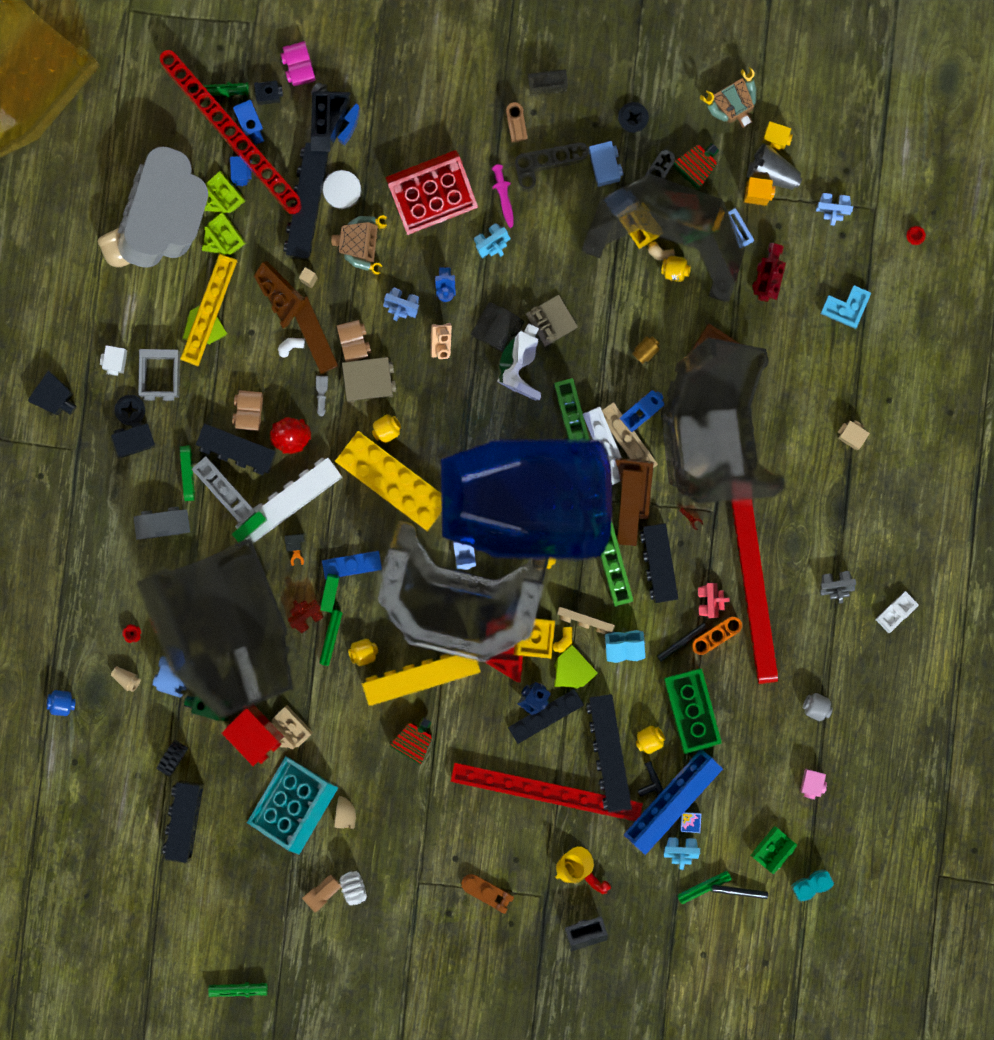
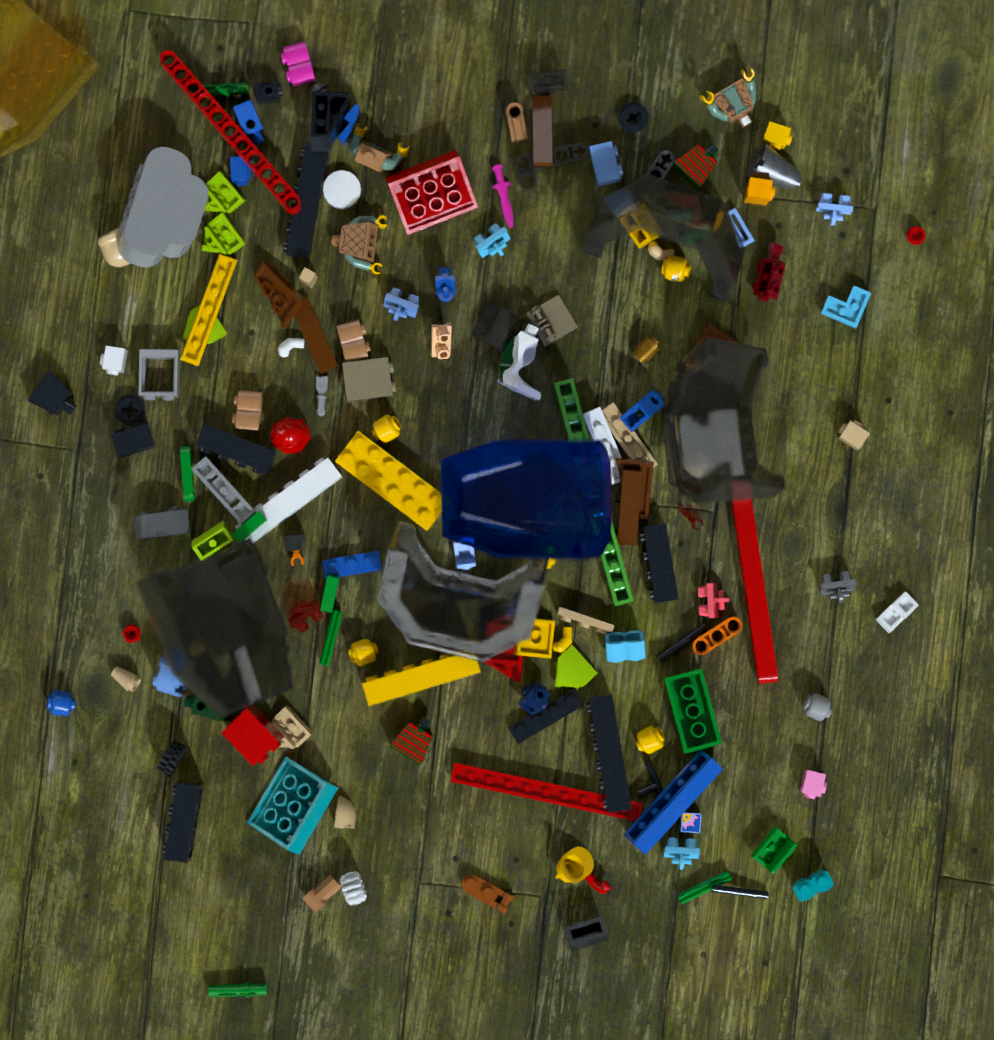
none -> lime brick [191,521,233,561]
none -> torso [349,123,409,172]
none -> reddish brown tile [533,95,553,166]

